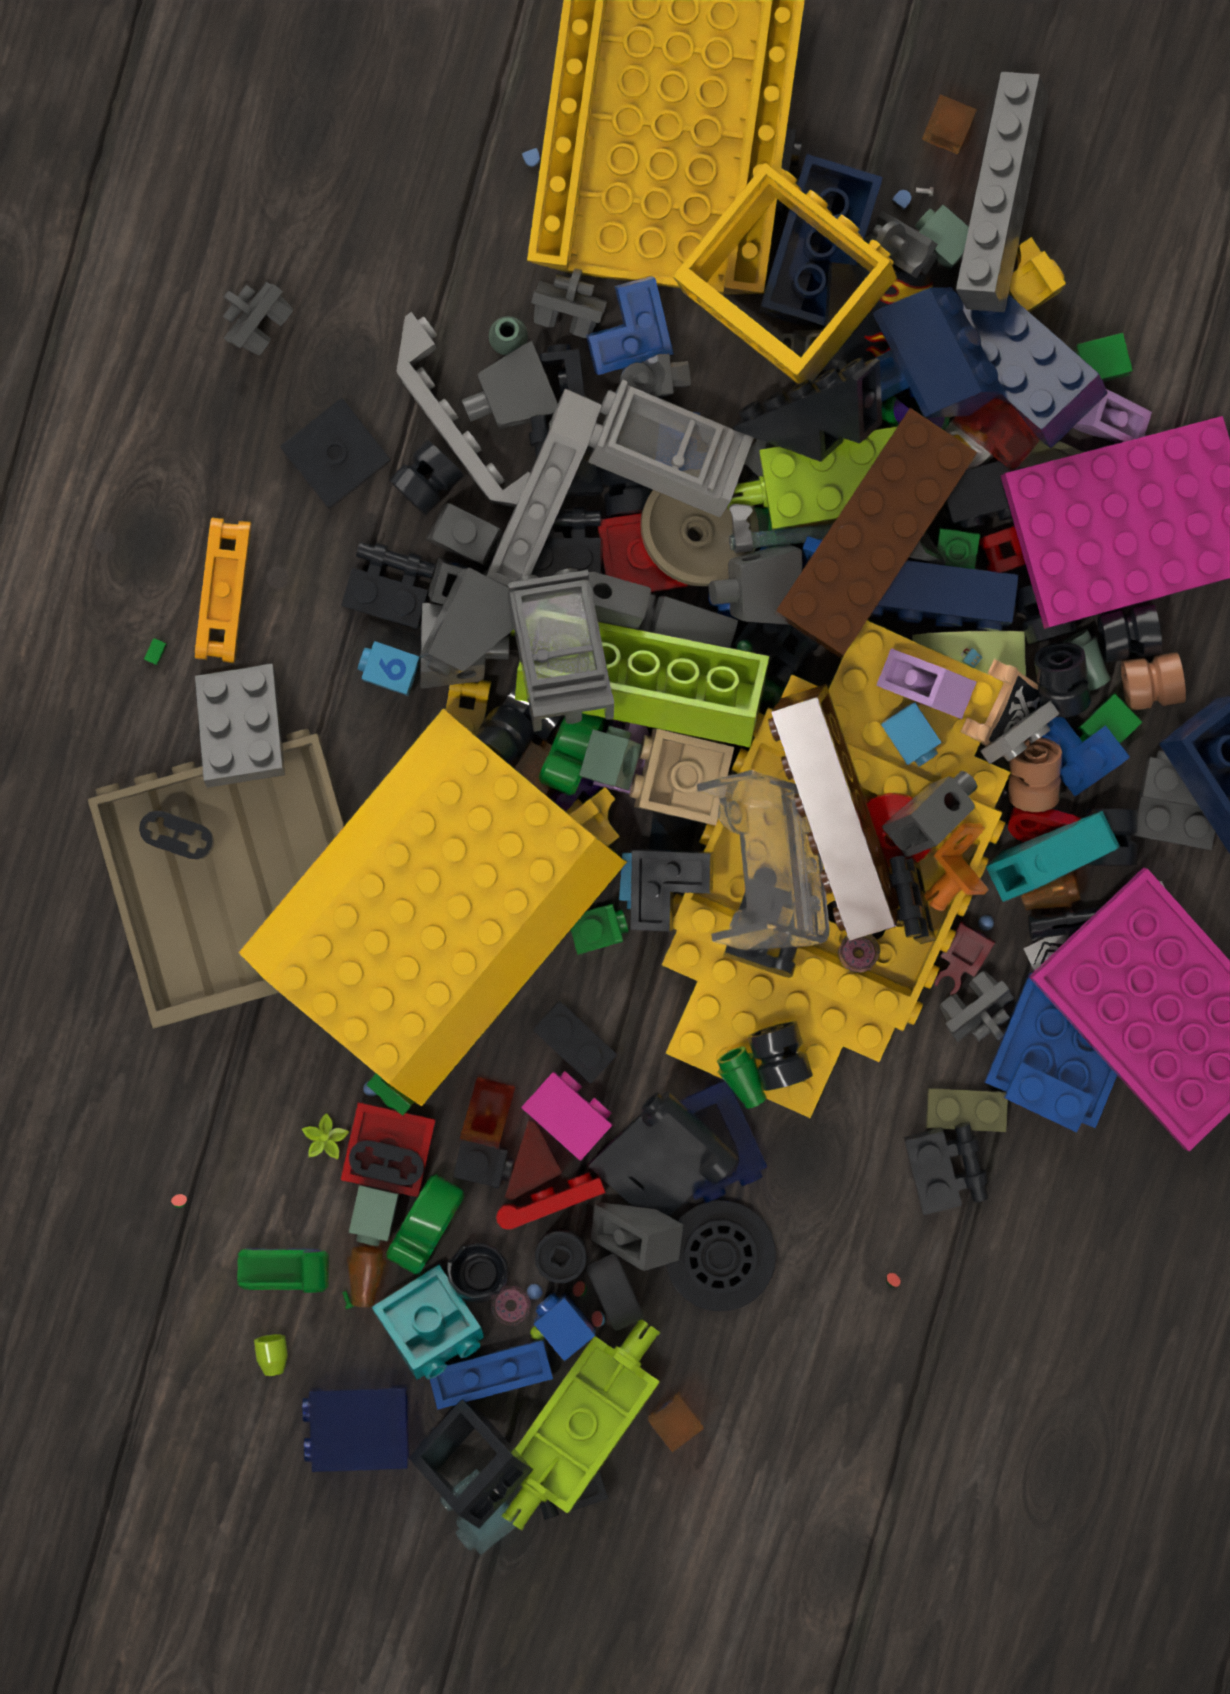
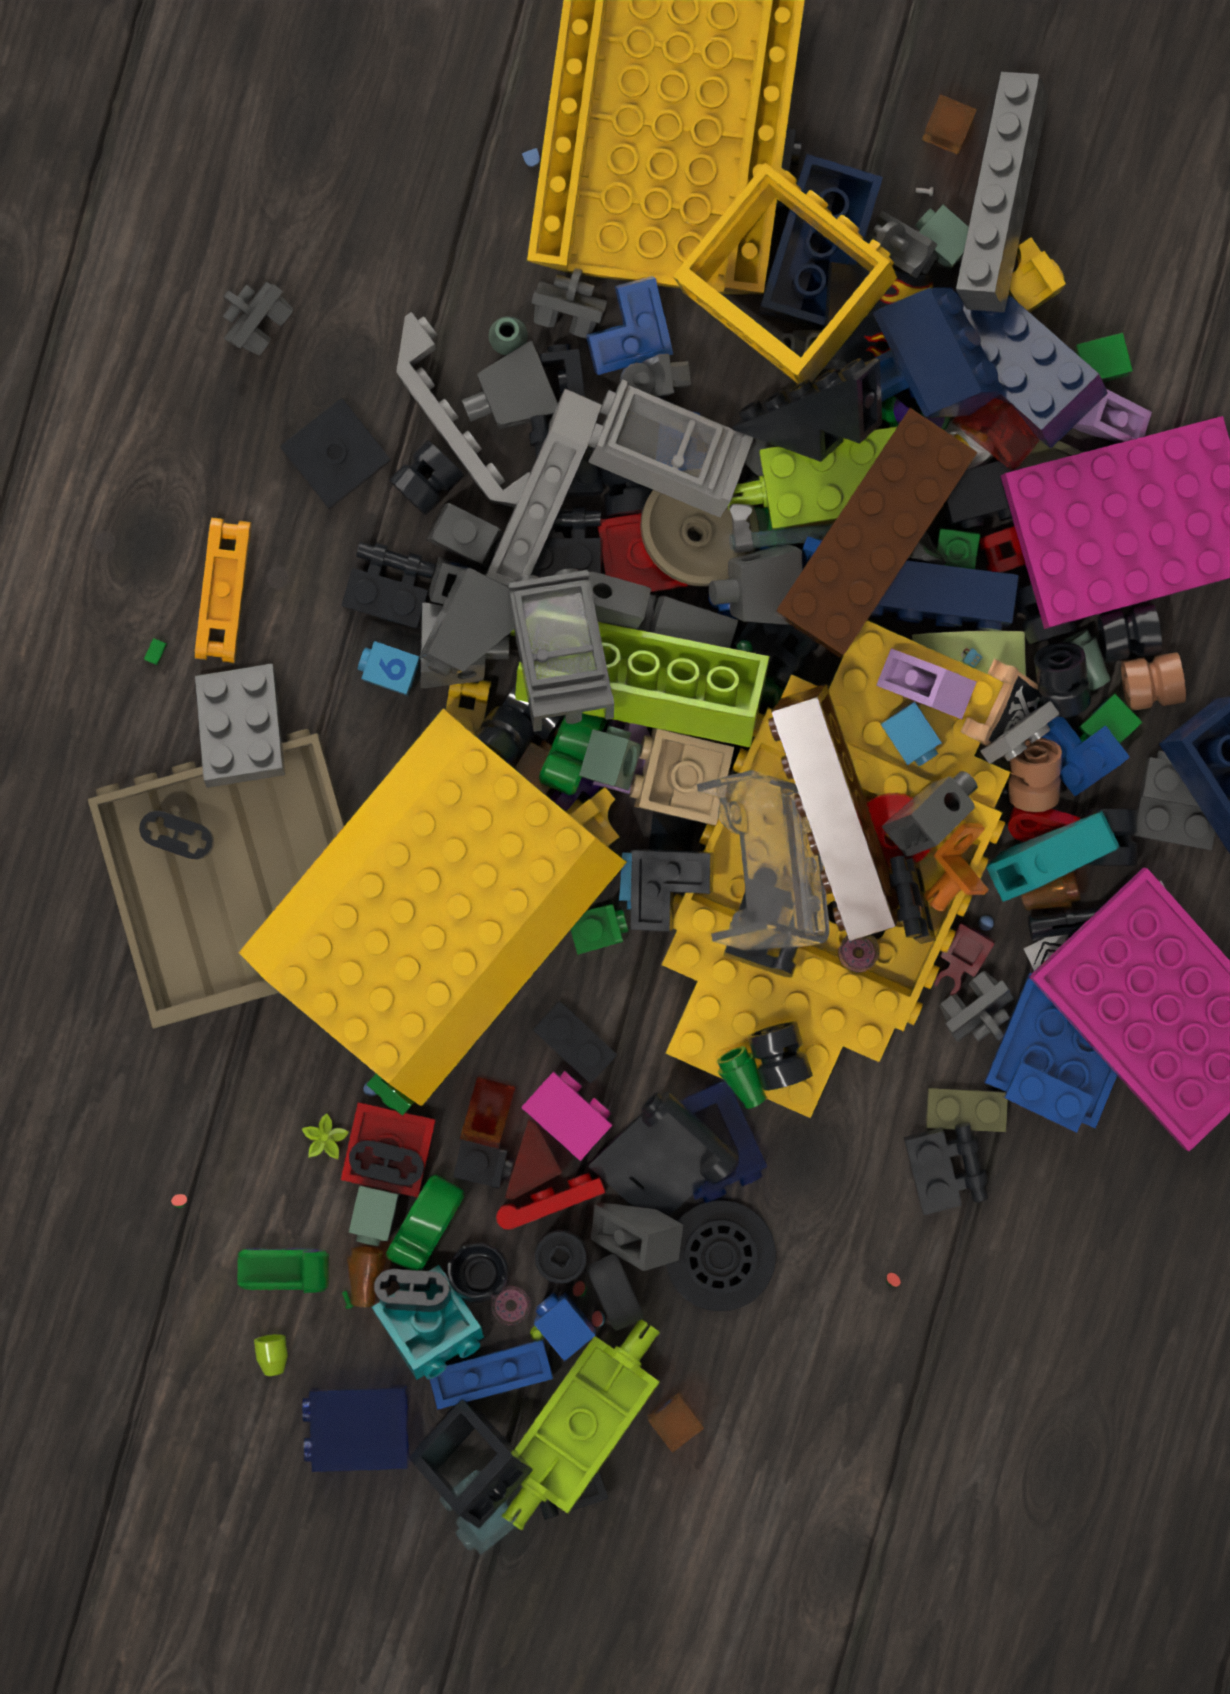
medium blue piece [527,1284,543,1300] -> none
medium blue piece [892,190,911,210] -> none
none -> black beam [374,1269,451,1312]

